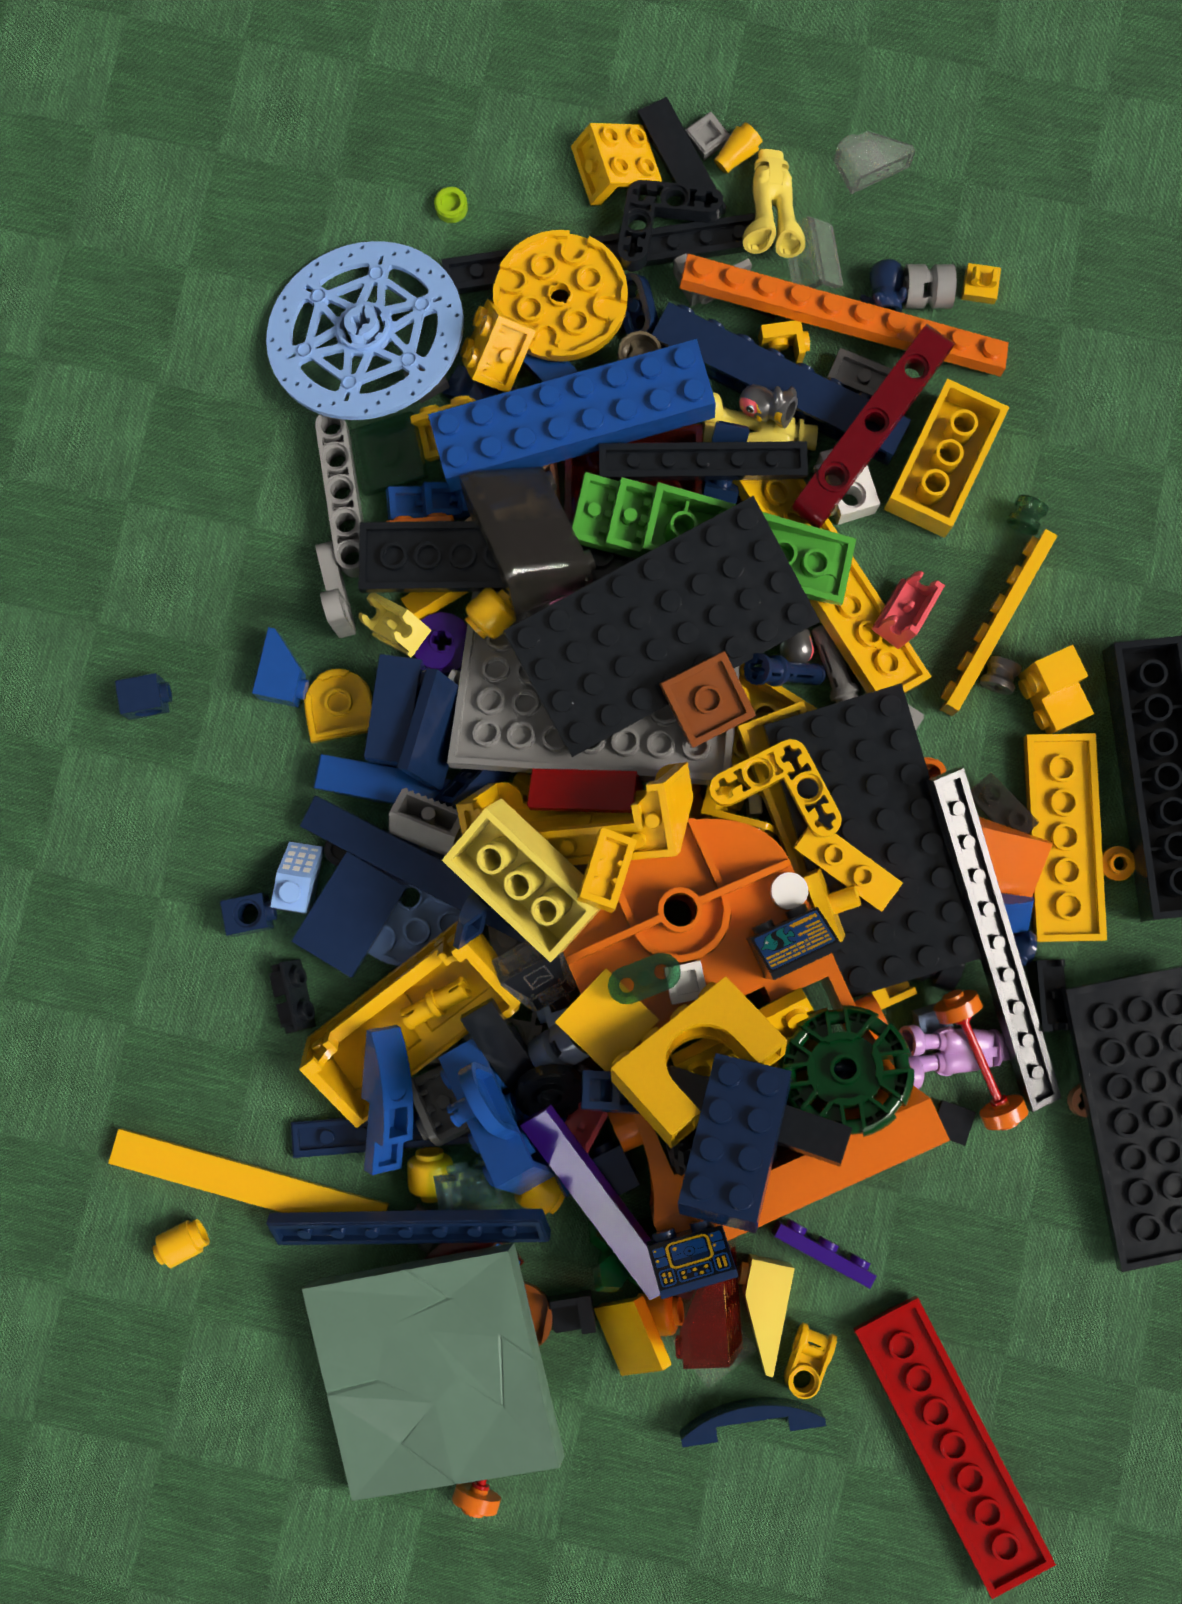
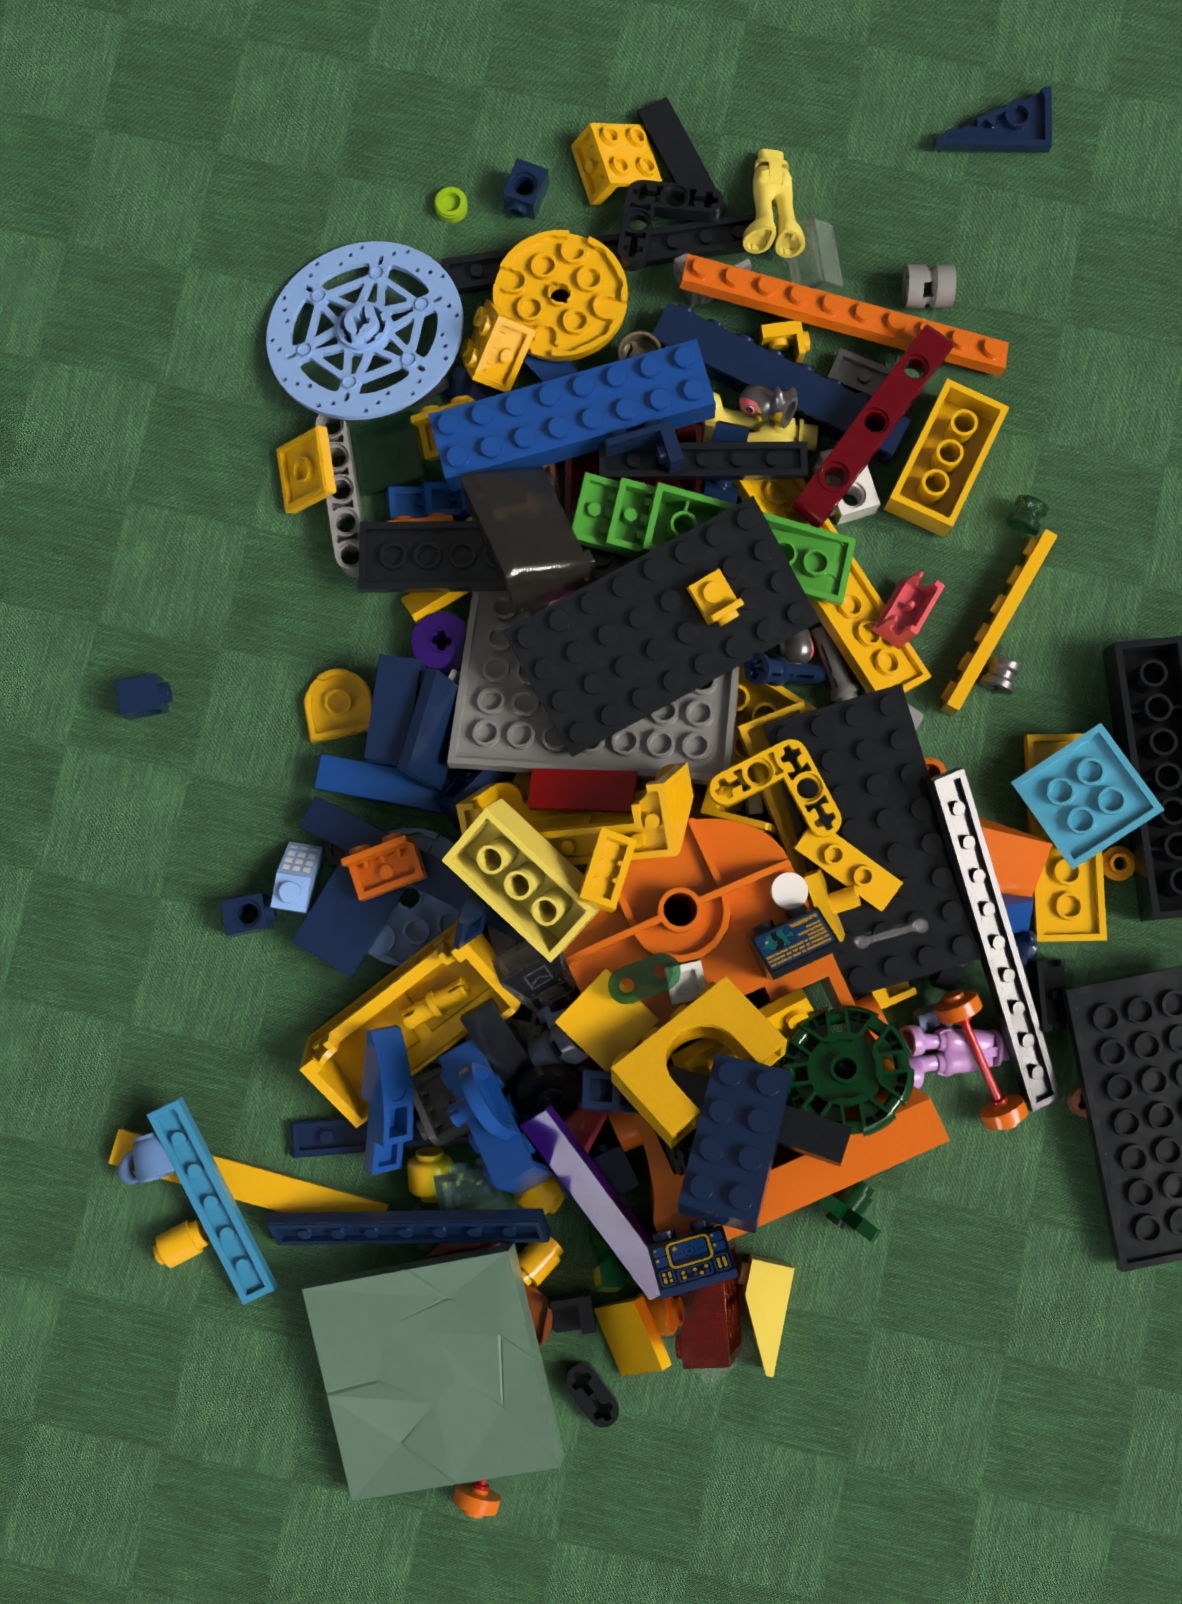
blue slope [252,627,309,708] -> none
black hinge [268,959,316,1034] -> none
light grey beam [315,541,356,638] -> none
light yellow hinge [359,593,431,658] -> none
light grey brick [388,788,462,855] -> none
yellow head [465,588,516,639] -> none
dark blue plate [623,273,658,334] -> none
dark orange plate [659,651,756,748] -> none
dark blue slope [680,1397,826,1447] -> none
light grey tile [685,112,730,160] -> none
yellow cone [714,122,763,174] -> none
dark purple plate [771,1219,877,1289] -> none
yellow piece [784,1322,837,1399] -> none
clear slope [834,131,915,194] -> none
red plate [853,1295,1056,1599] -> none
dark blue animal [860,259,907,312] -> none
black tile [937,1099,976,1146] -> none
yellow tile [961,263,1001,304] -> none
clear smoke hinge [970,772,1039,834] -> none
yellow brick [1018,645,1094,734] -> none
none -> medium blue piece [118,1132,175,1185]
none -> dark azure plate [147,1096,278,1305]
none -> yellow tile [276,425,337,514]
none -> orange bracket [340,832,428,901]
none -> dark blue brick [502,158,549,220]
none -> yellow brick [517,1236,564,1287]
none -> black beam [566,1361,619,1428]
none -> dark blue bracket [603,419,684,474]
none -> yellow bracket [687,569,744,626]
none -> dark green plant [816,1181,881,1243]
none -> clear hinge [855,918,929,949]
none -> dark blue wing [934,86,1052,153]
none -> medium azure plate [1011,723,1164,870]

